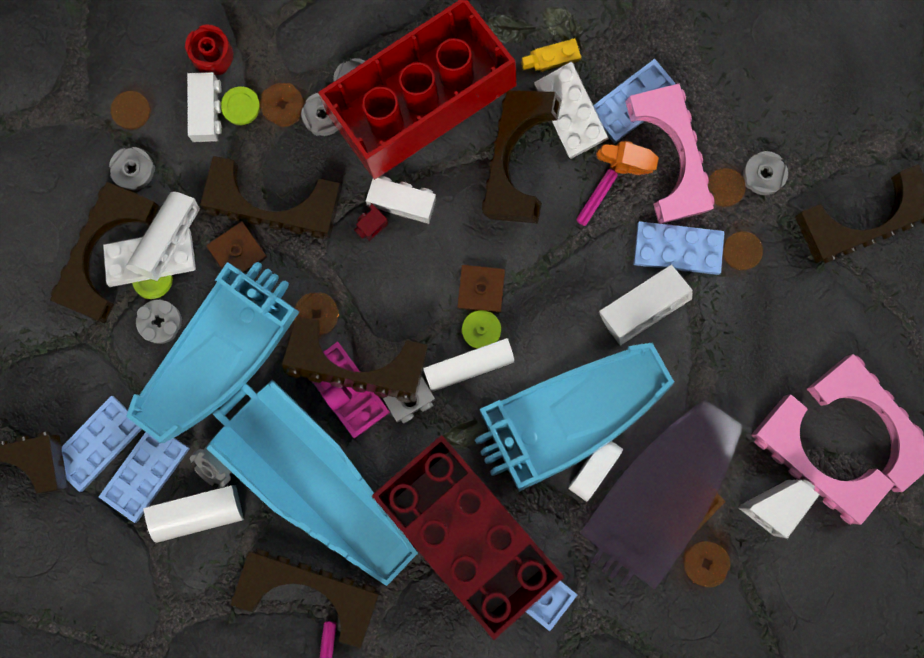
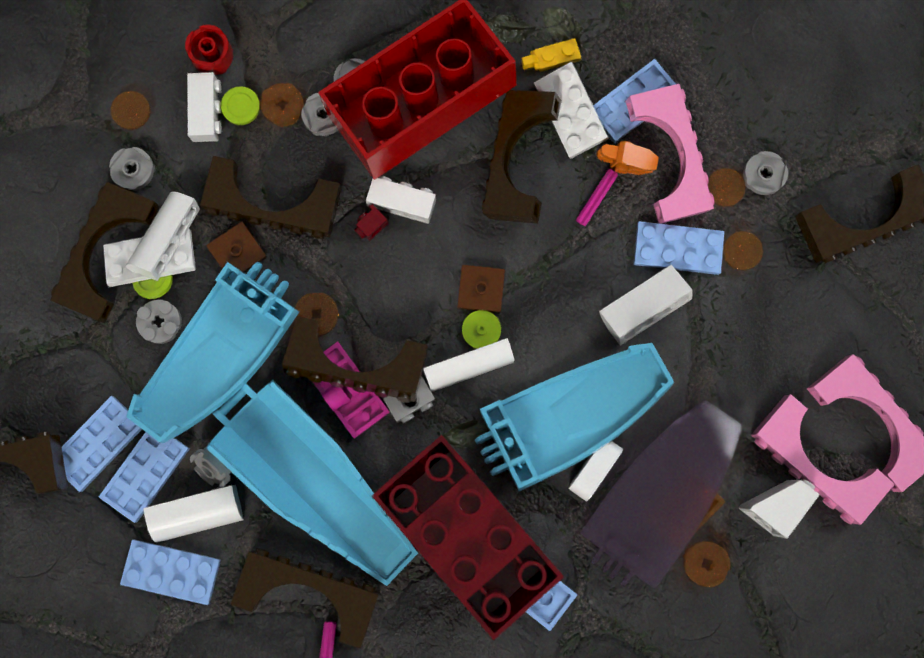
none -> light blue plate [120,539,221,605]

